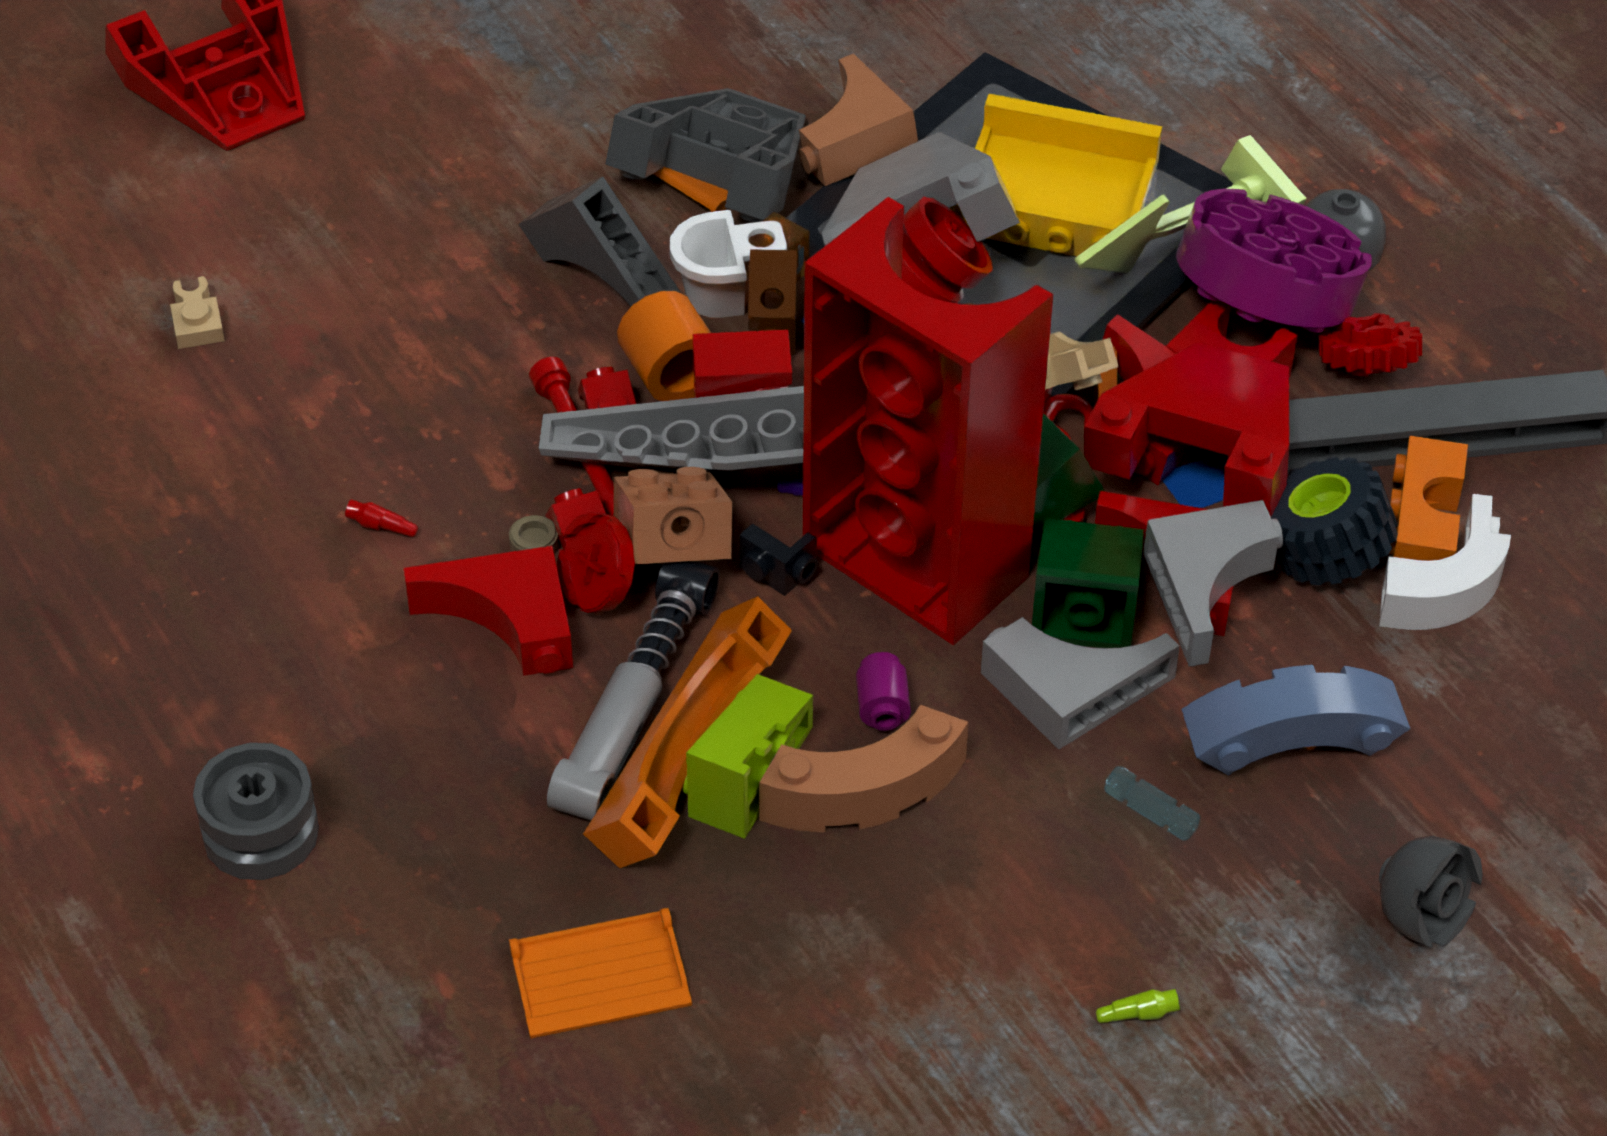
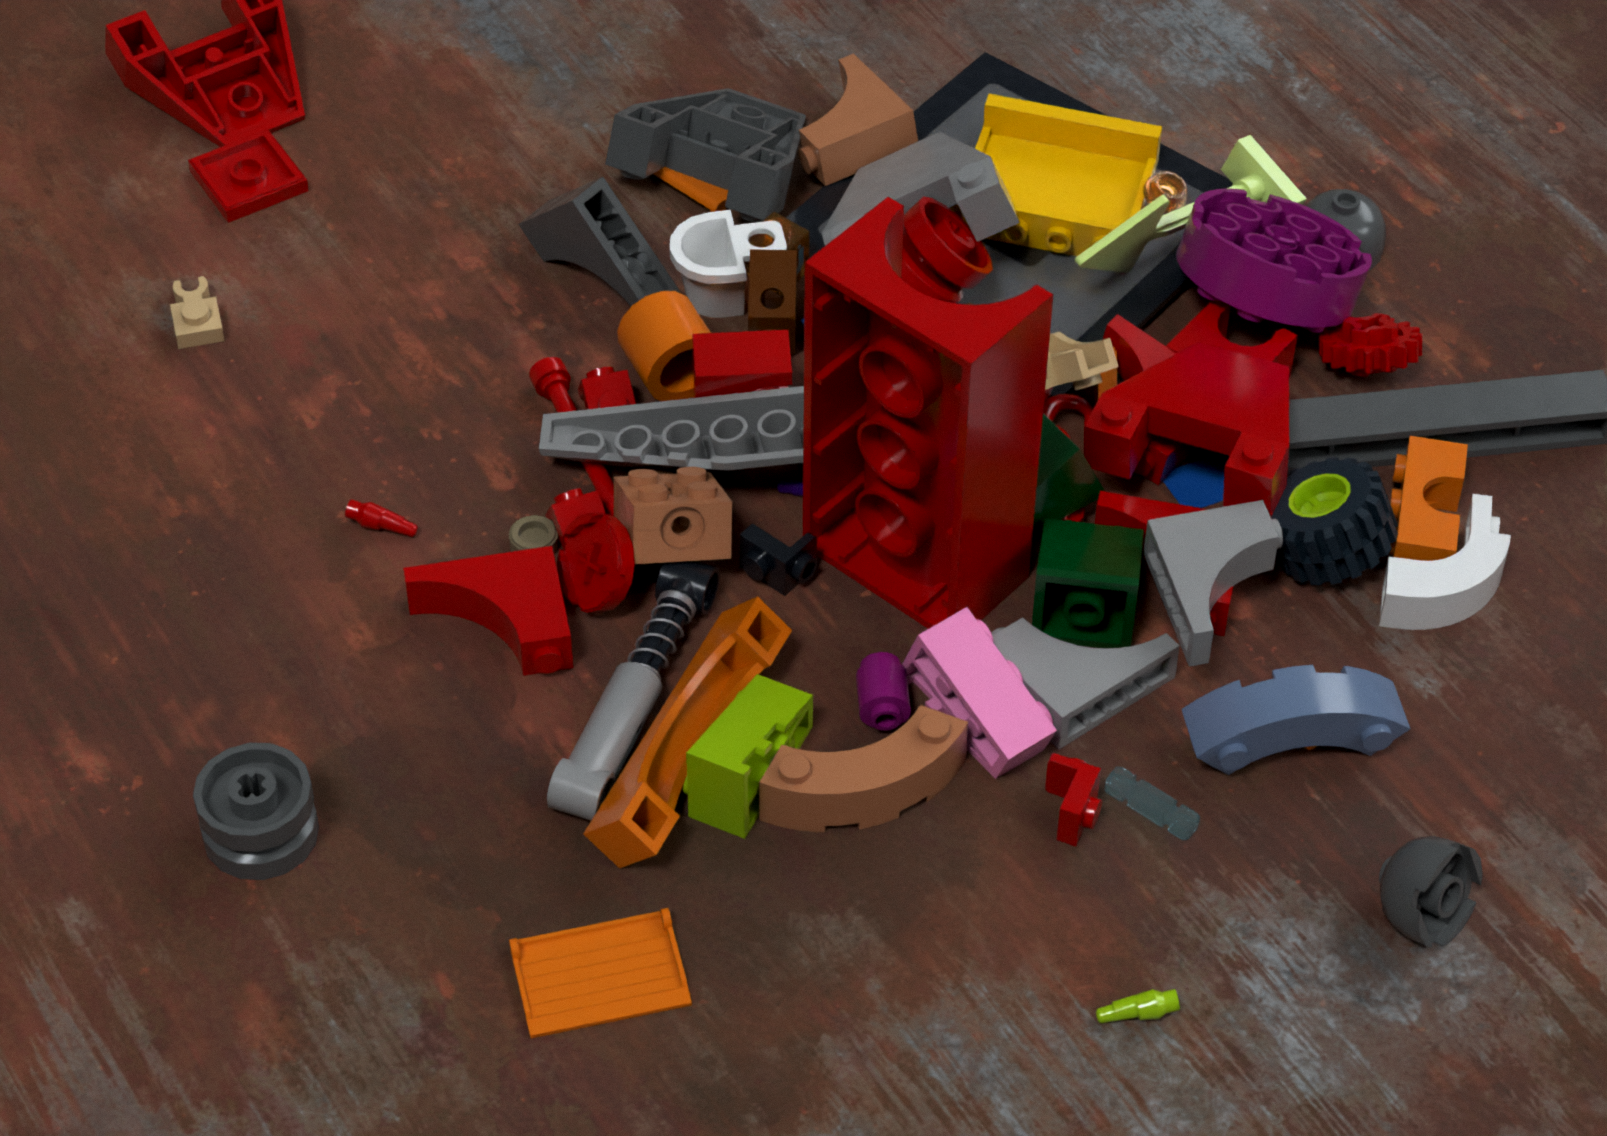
none -> red tile [188,129,309,223]
none -> bright pink wedge [902,607,1057,779]
none -> red bracket [1045,753,1102,847]
none -> clear orange plate [1143,171,1187,213]

